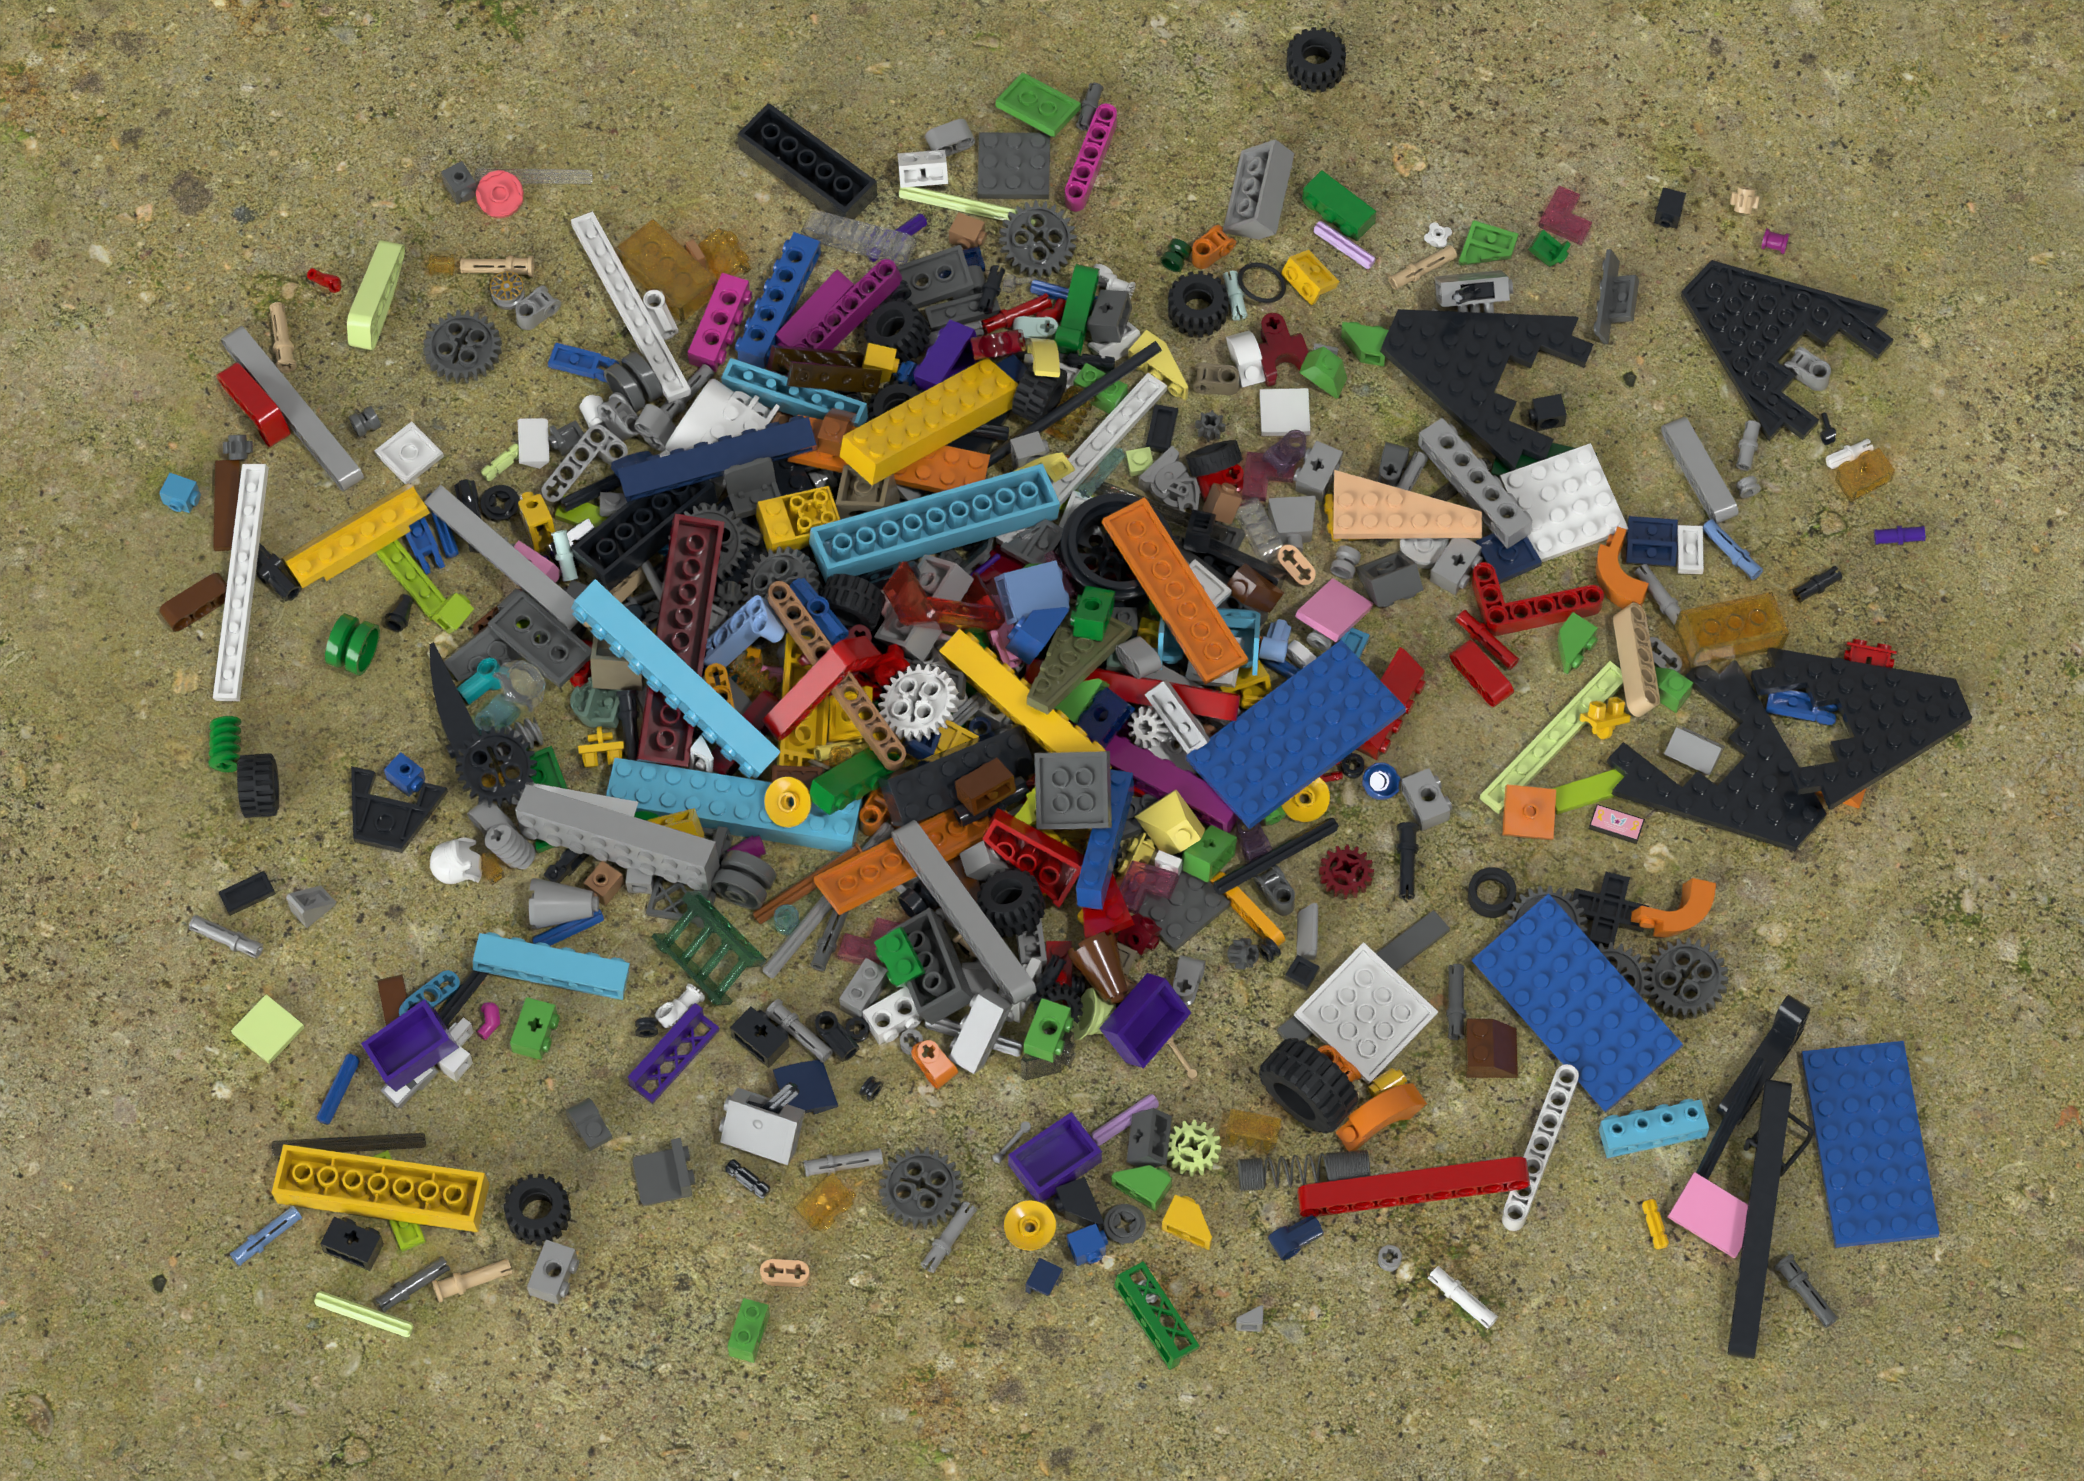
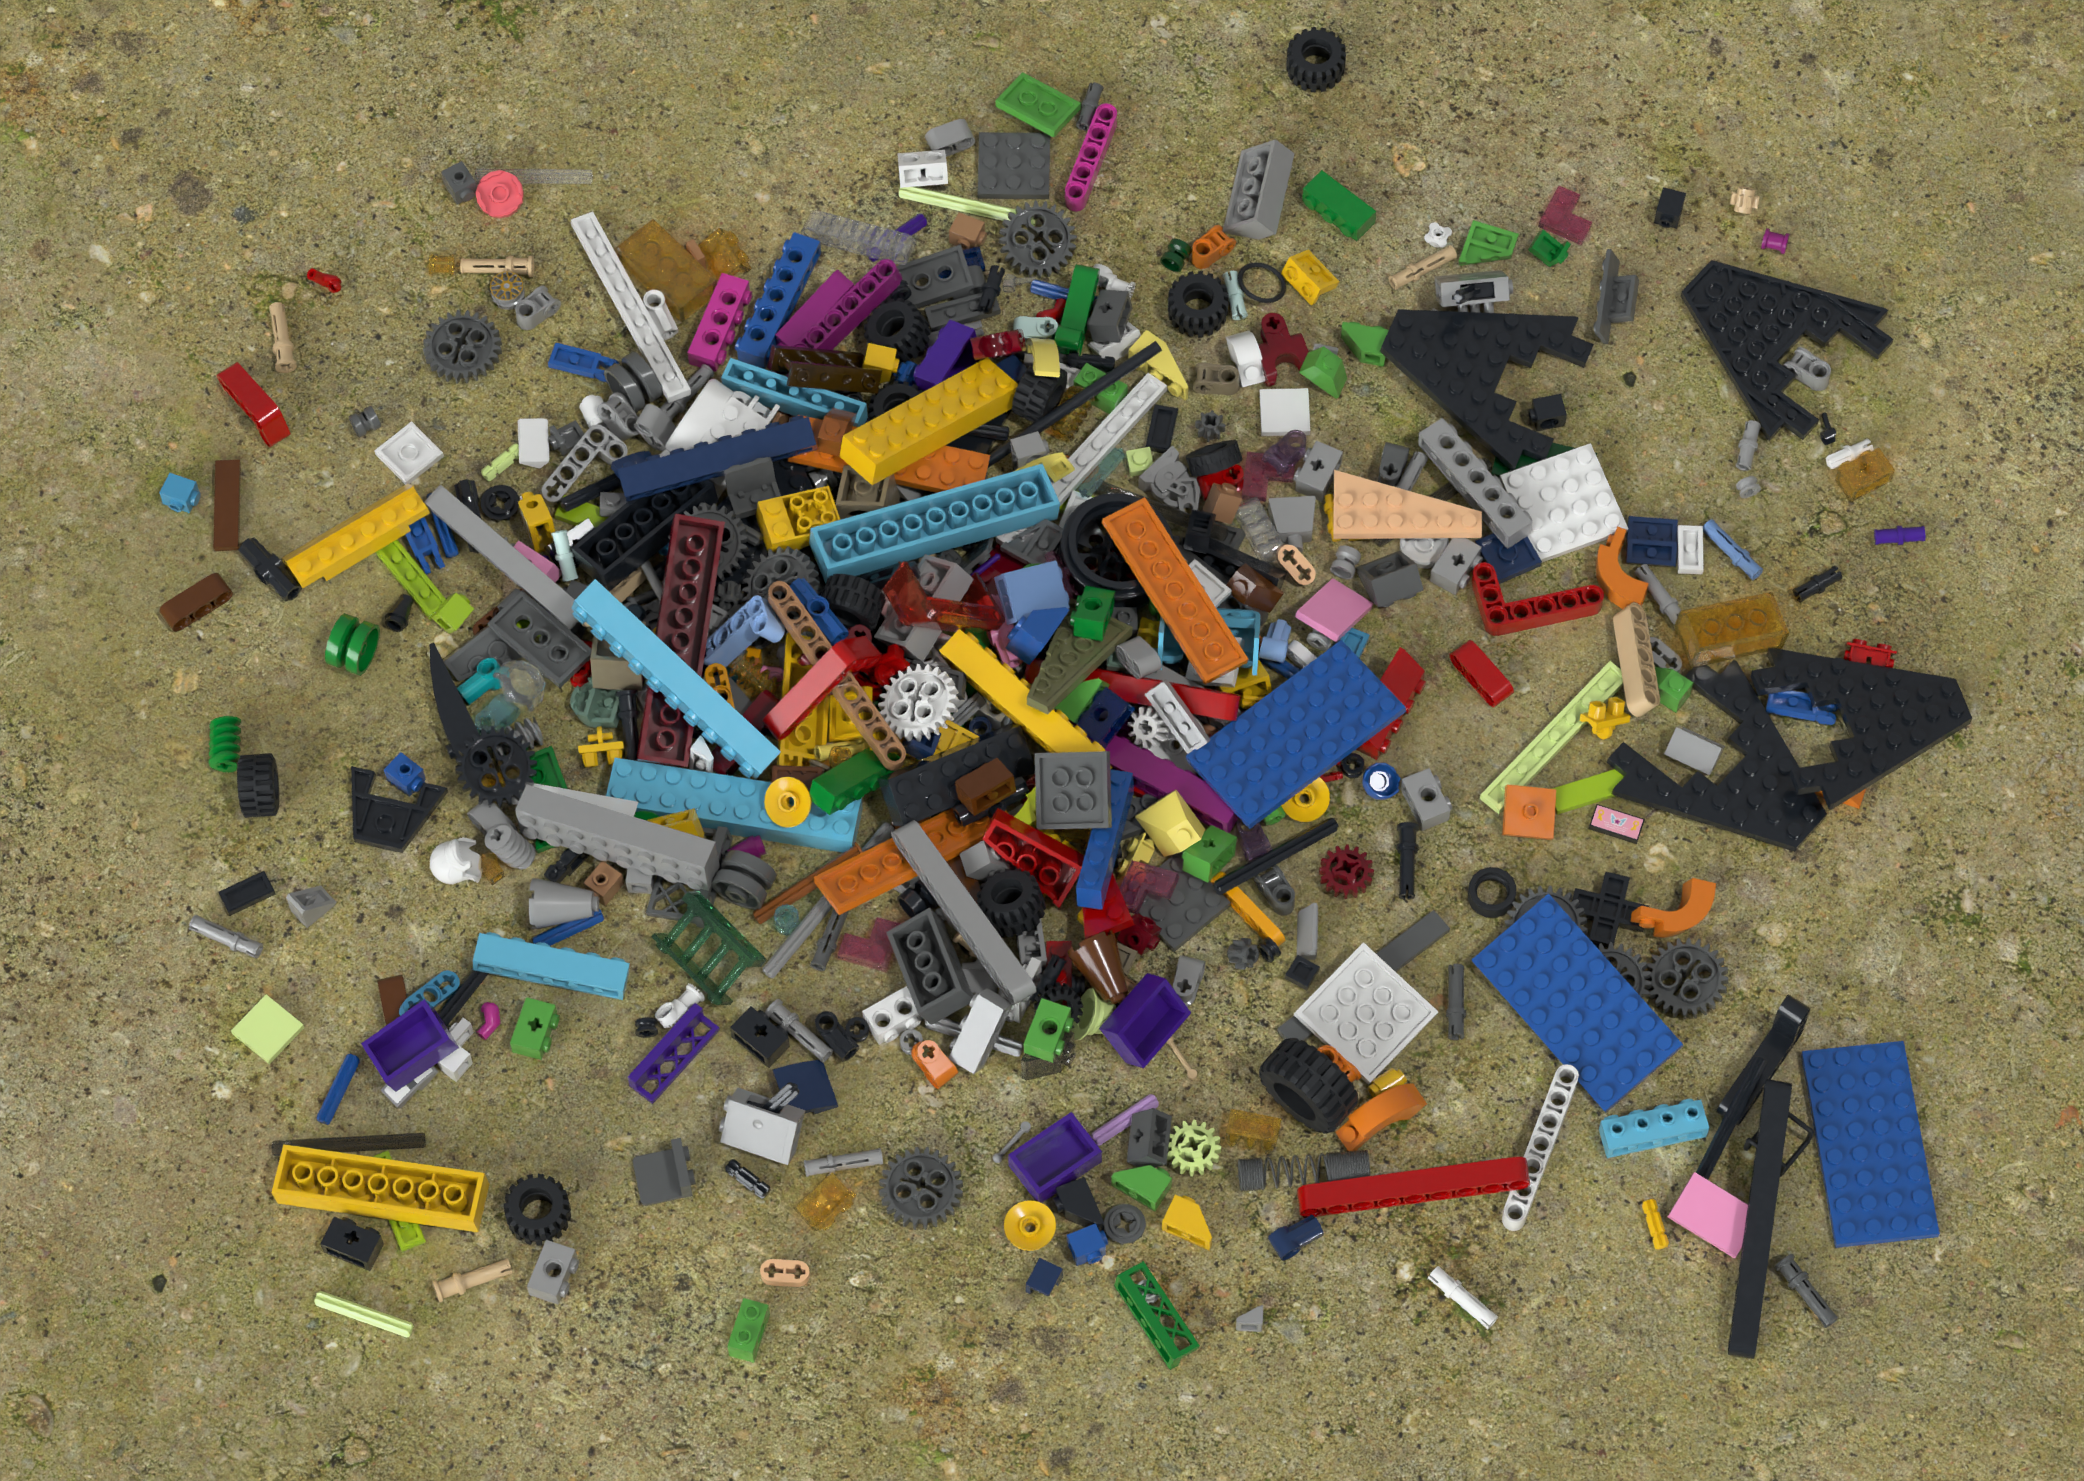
white plate [213,464,269,701] -> none
light grey beam [221,326,364,492] -> none
dark grey gear [223,435,253,460] -> none
medium blue pin [230,1205,302,1266] -> none
yellowish green beam [347,240,405,350] -> none
dark grey pin [375,1256,450,1313] -> none
dark grey brick [565,1097,613,1151] -> none
black brick [737,102,878,227] -> none
light grey brick [839,958,889,1018] -> none
orange piece [859,787,890,836] -> none
black bush [859,1076,883,1102] -> none
green bracket [874,927,925,988] -> none
light grey pin [921,1201,977,1273] -> none
red pin [981,293,1052,335] -> none
white plate [1155,850,1182,878] -> none
lavender axle [1313,221,1375,269] -> none
light grey bush [1378,1245,1402,1272] -> none
red pin [1455,609,1520,670] -> none
reddish brown slope [1465,1018,1518,1078] -> none
bright green slope [1557,612,1598,674] -> none
light grey beam [1661,417,1739,524] -> none

